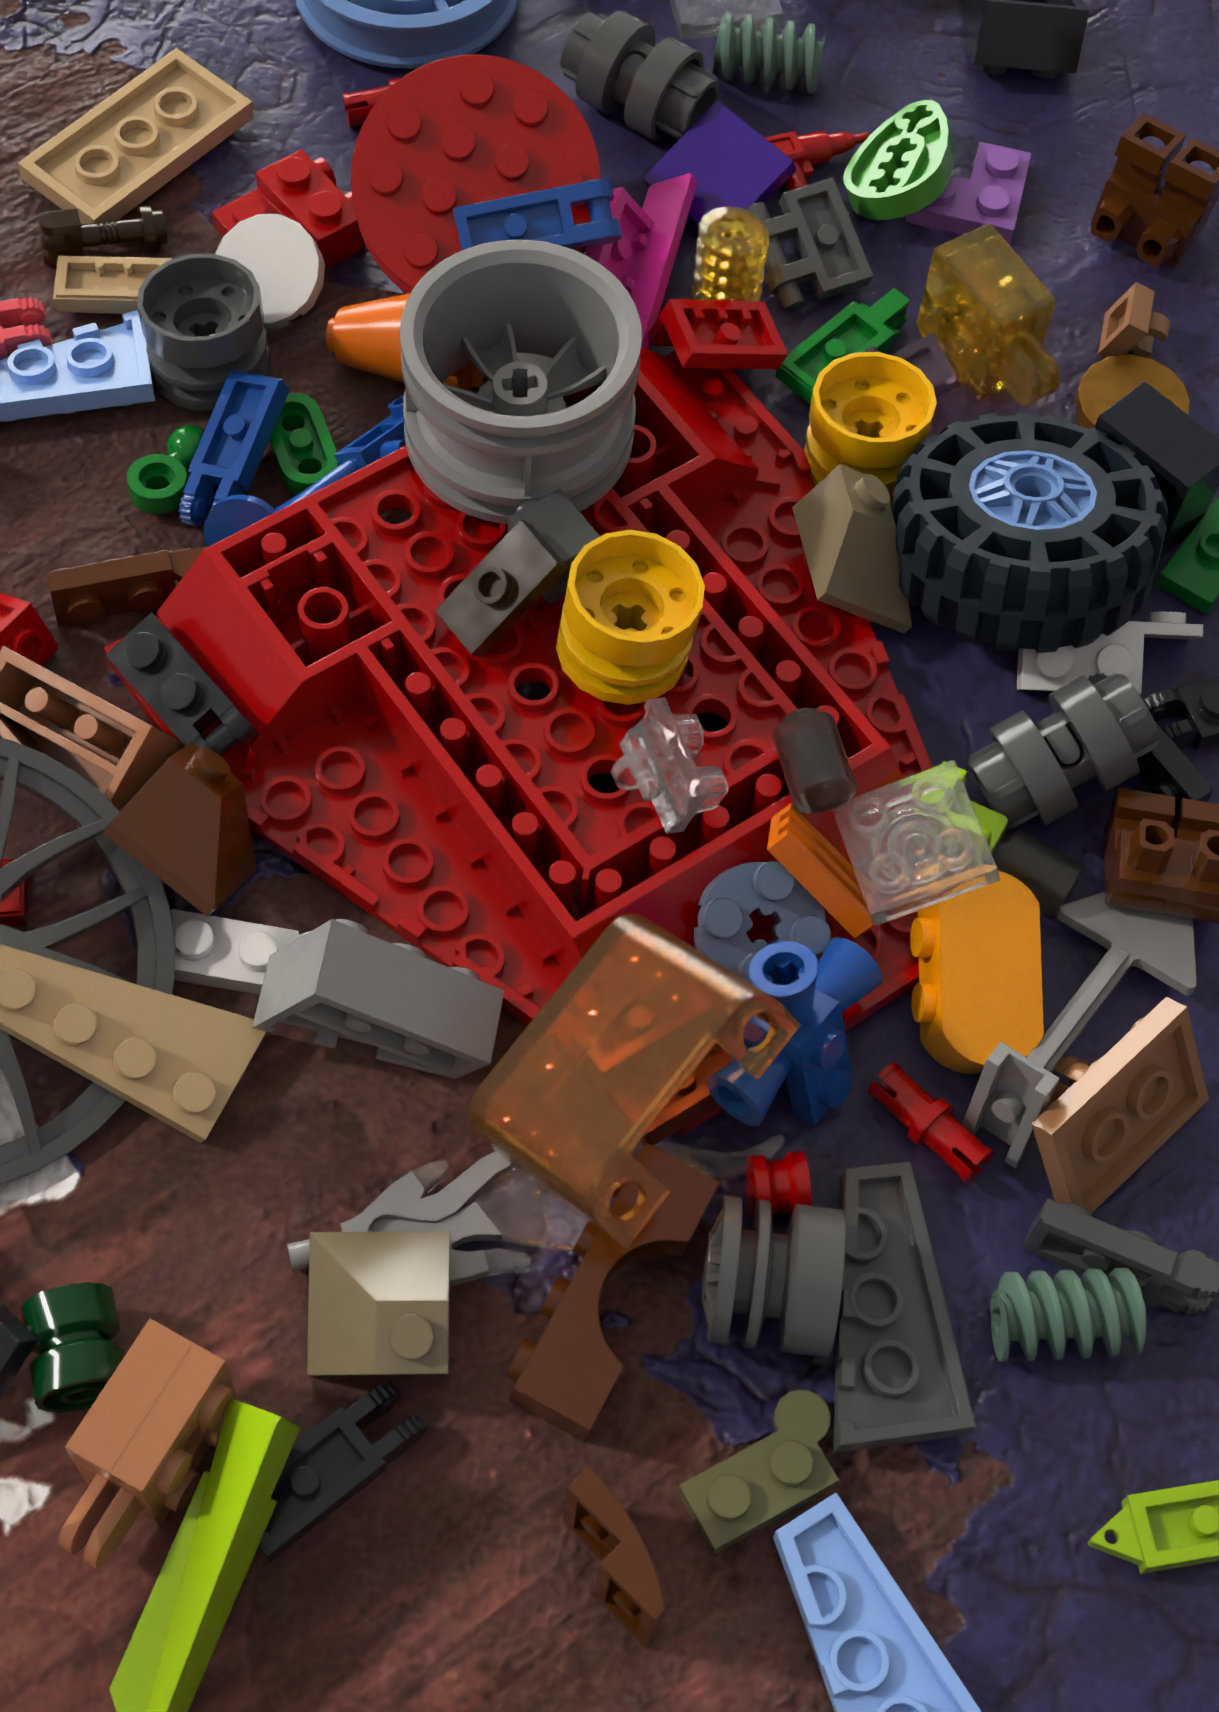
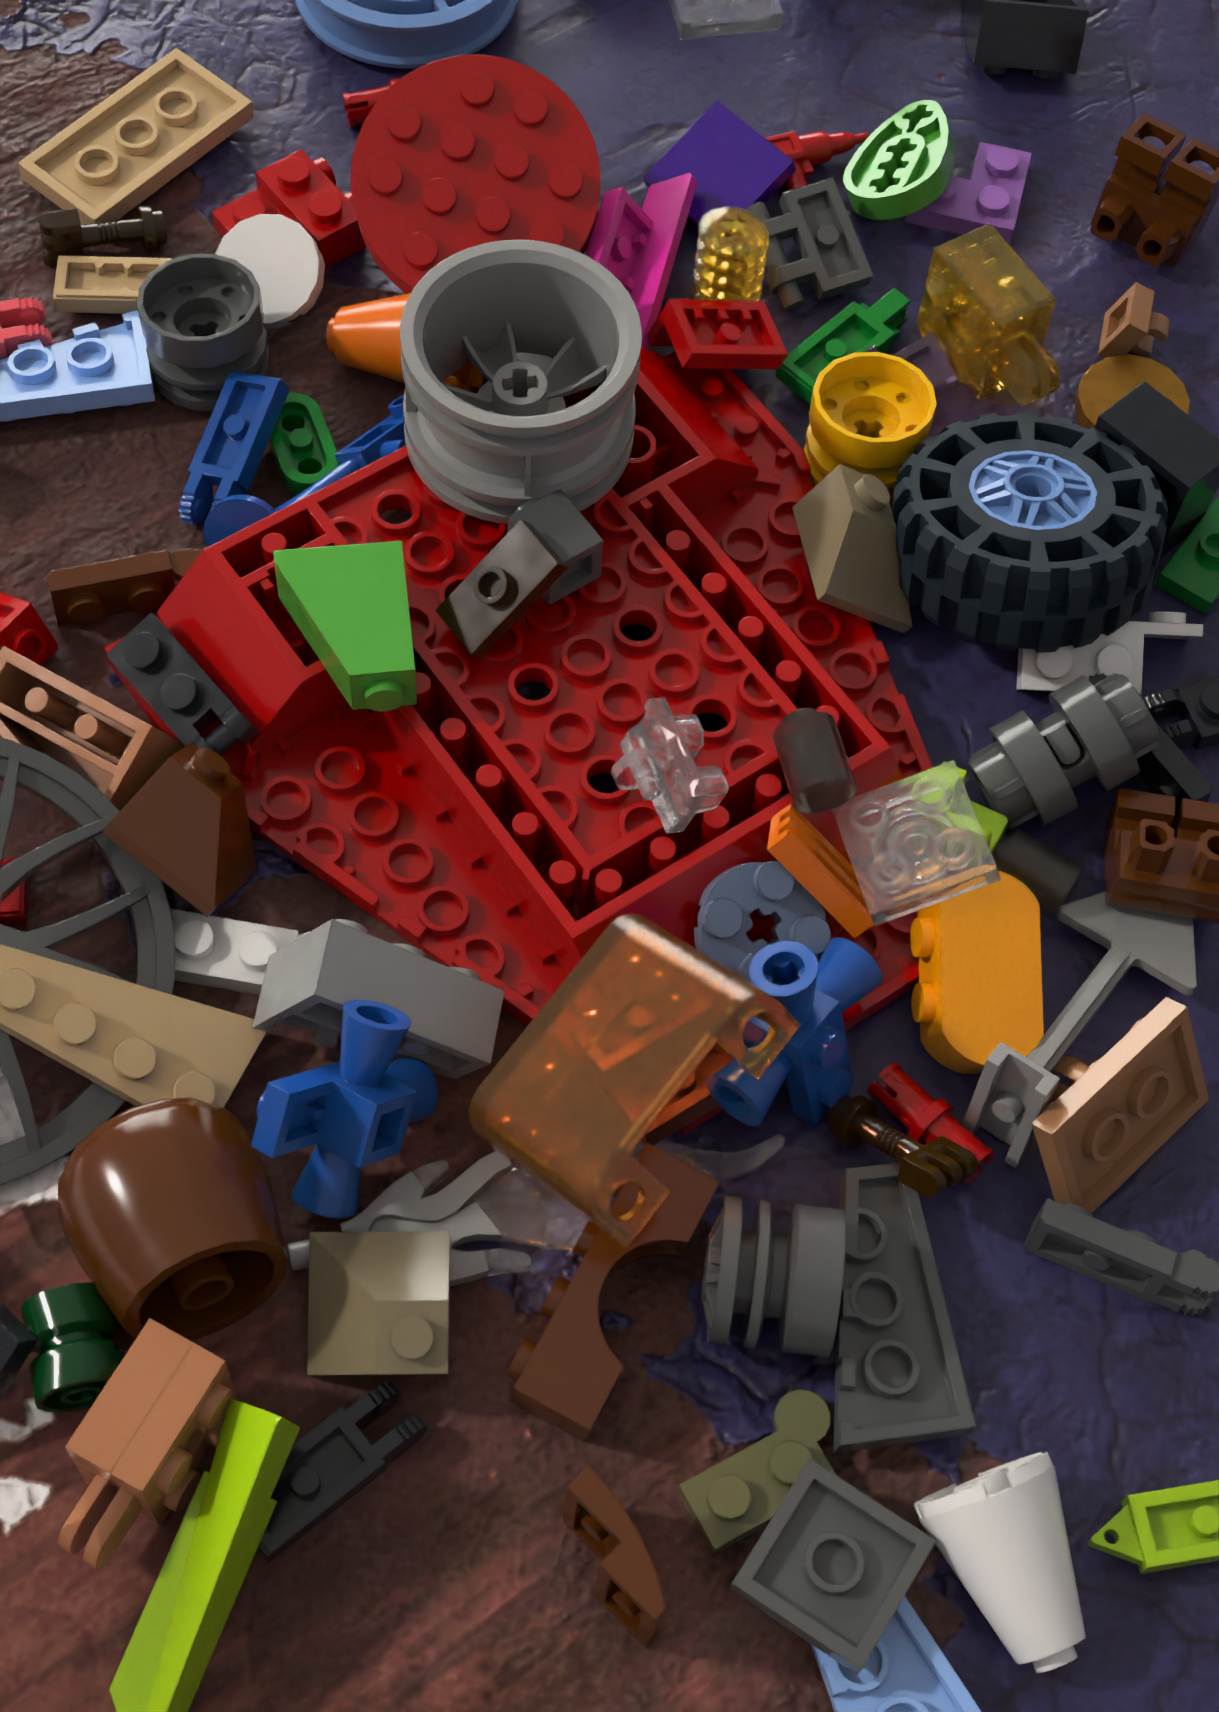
green plate [127,425,205,514] -> none
blue plate [453,179,622,251] -> none
yellow wheel [556,530,705,705] -> none
dark grey piece [561,10,720,142] -> none
sand green piece [713,10,825,94] -> none
red wheel [746,1151,812,1220] -> none
sand green piece [990,1267,1146,1362] -> none
none -> reddish brown piece [58,1097,288,1341]
none -> blue brick [251,1000,438,1218]
none -> bright green slope [273,541,417,712]
none -> dark grey plate [729,1458,936,1675]
none -> dark brown hinge [827,1095,978,1198]
none -> white cone [914,1452,1086,1673]

